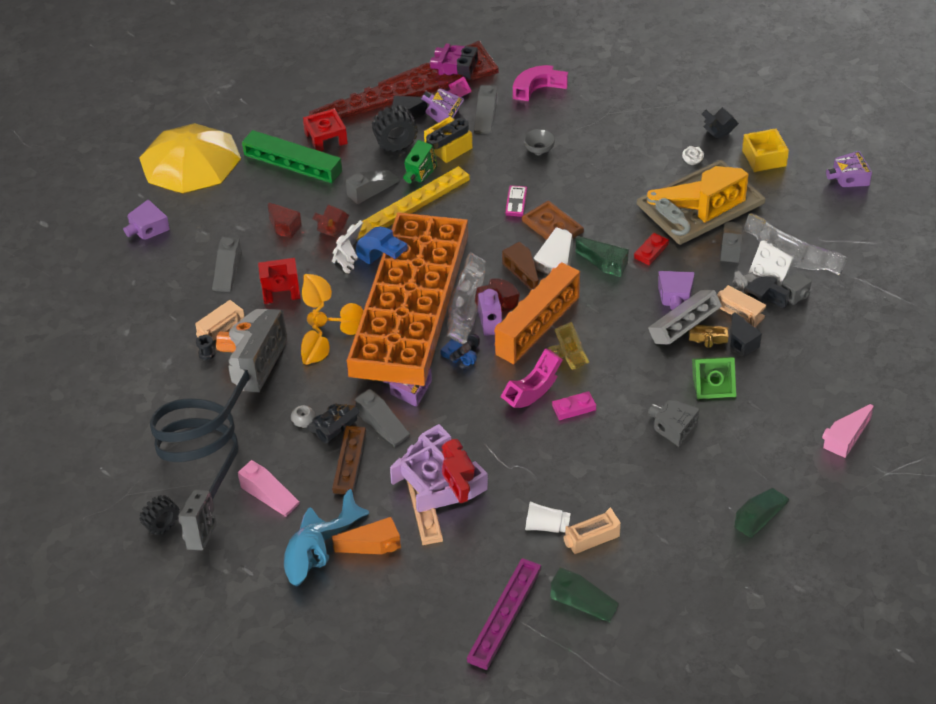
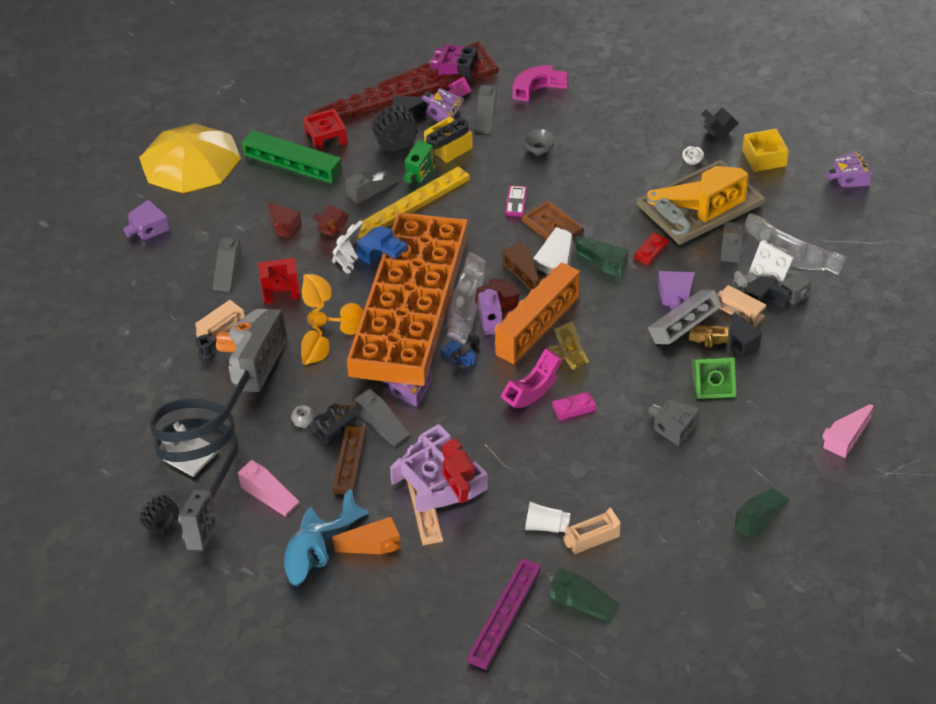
none -> white plate [162,422,220,477]

